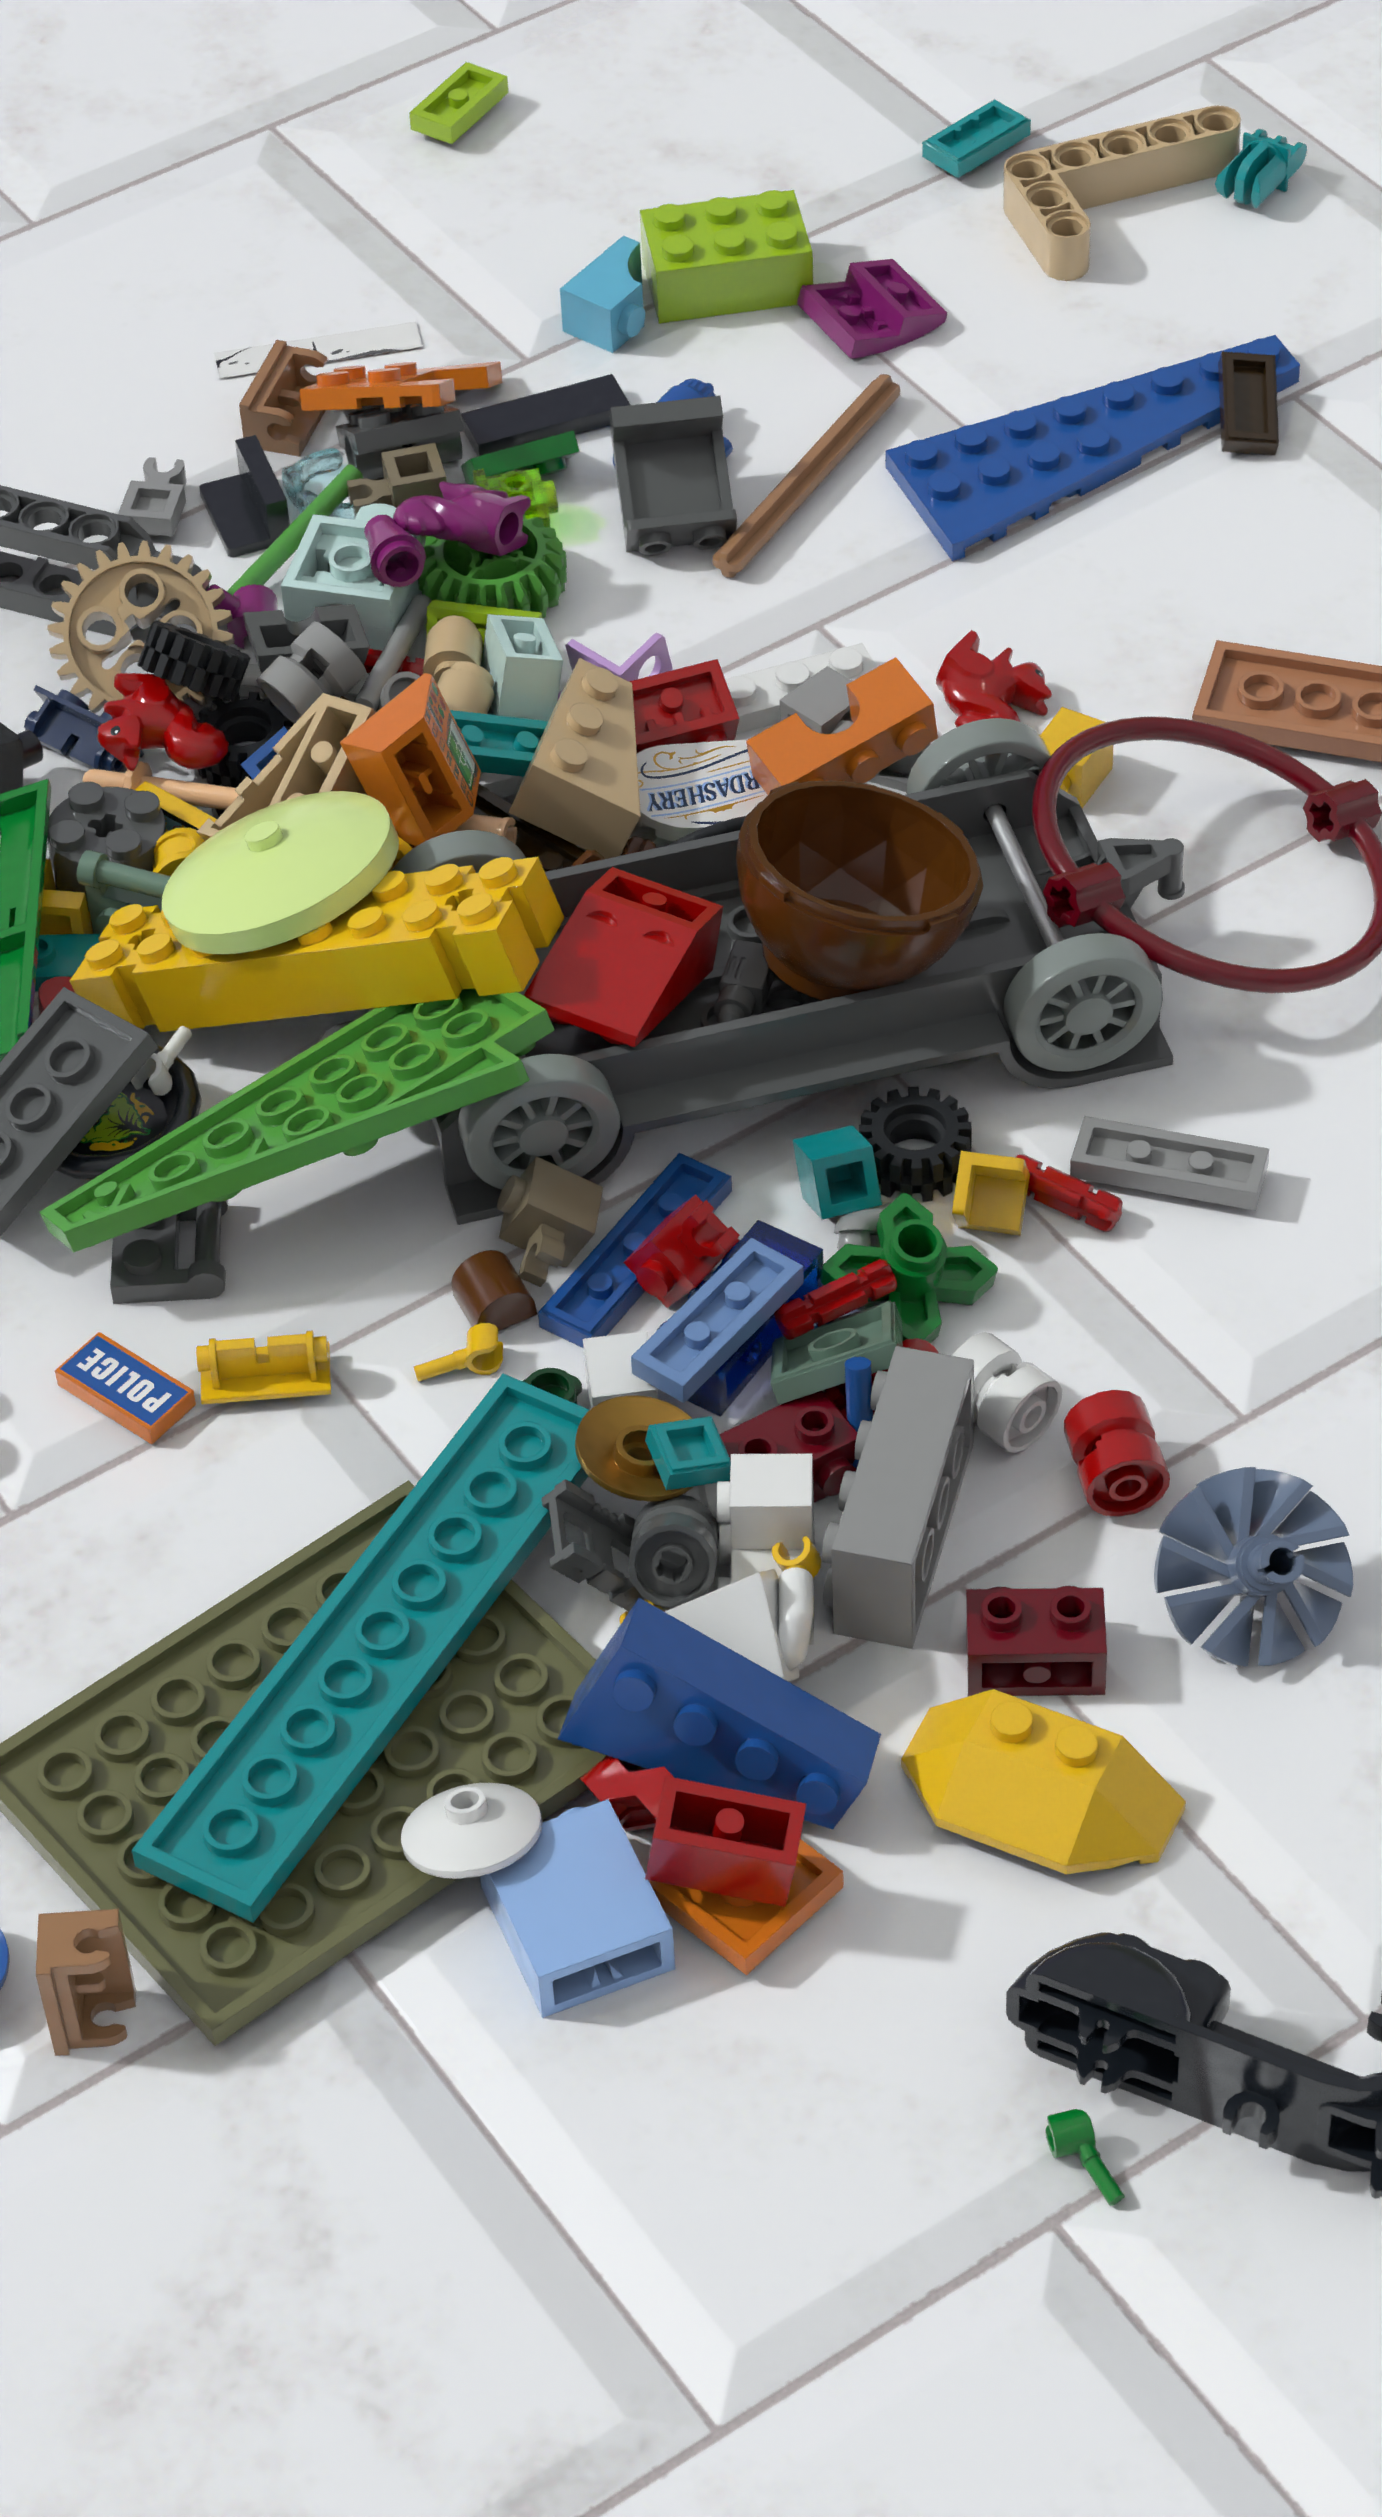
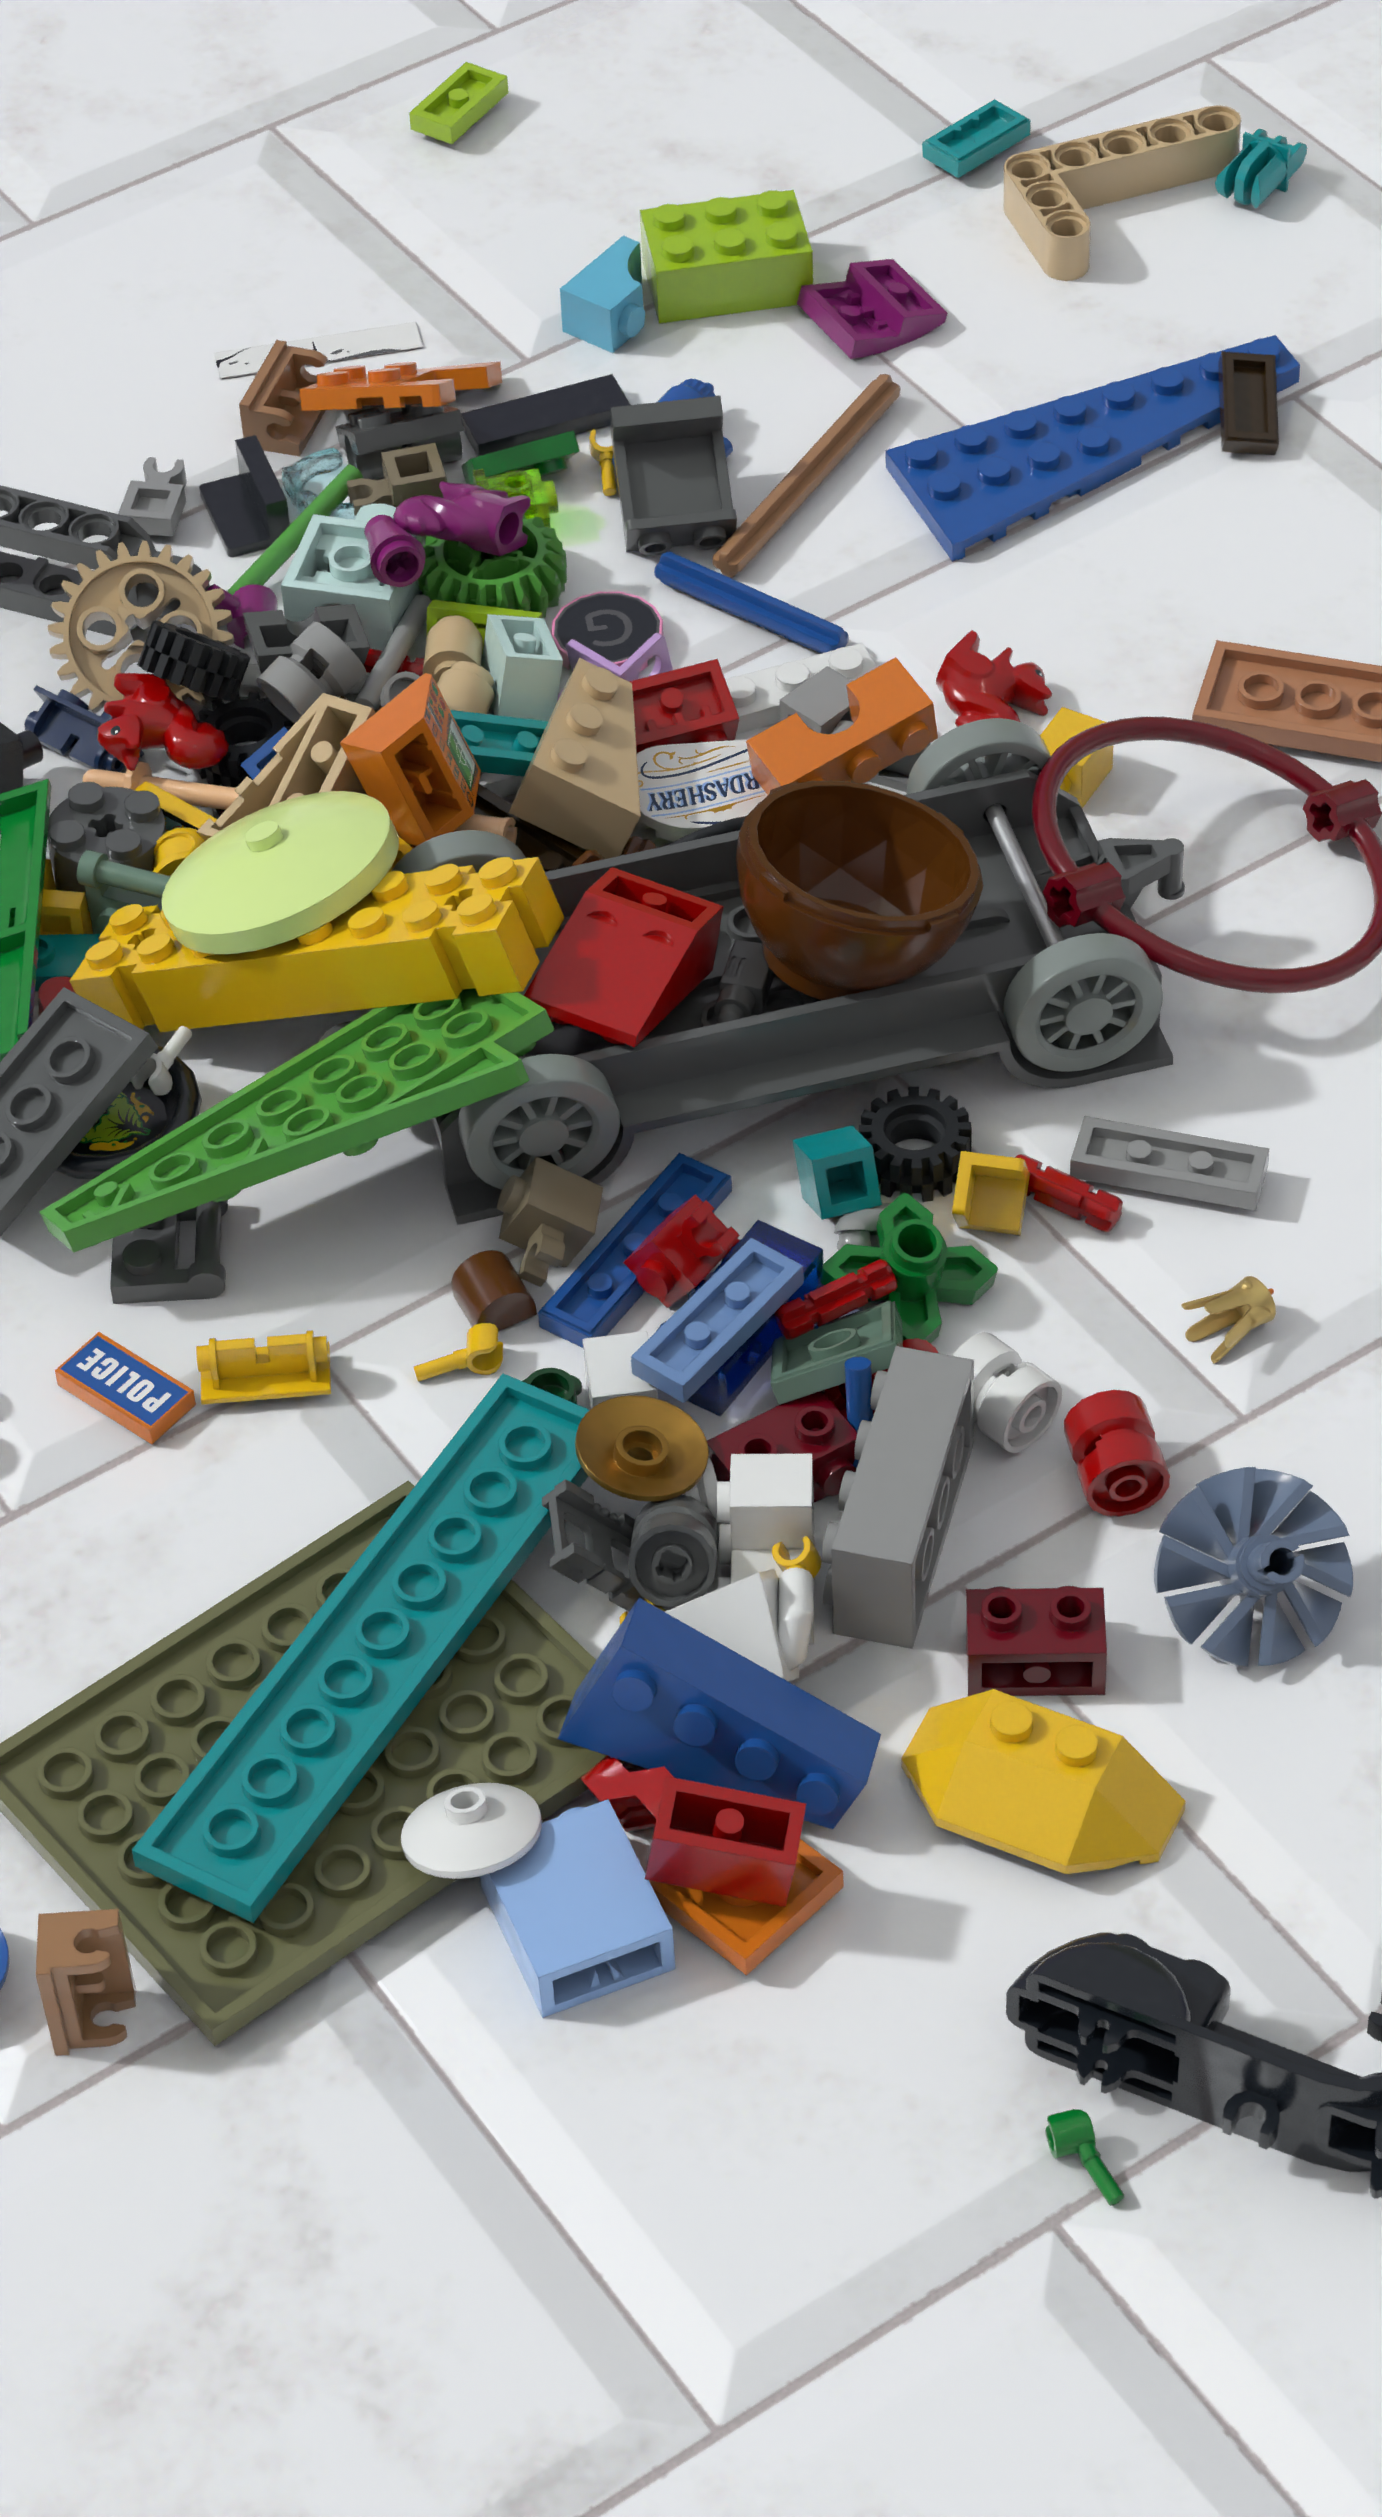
teal tile [645,1416,731,1491] -> none
none -> black tile [551,591,663,671]
none -> yellow hand [589,429,617,496]
none -> blue axle [654,552,849,654]
none -> pearl gold piece [1181,1276,1276,1364]

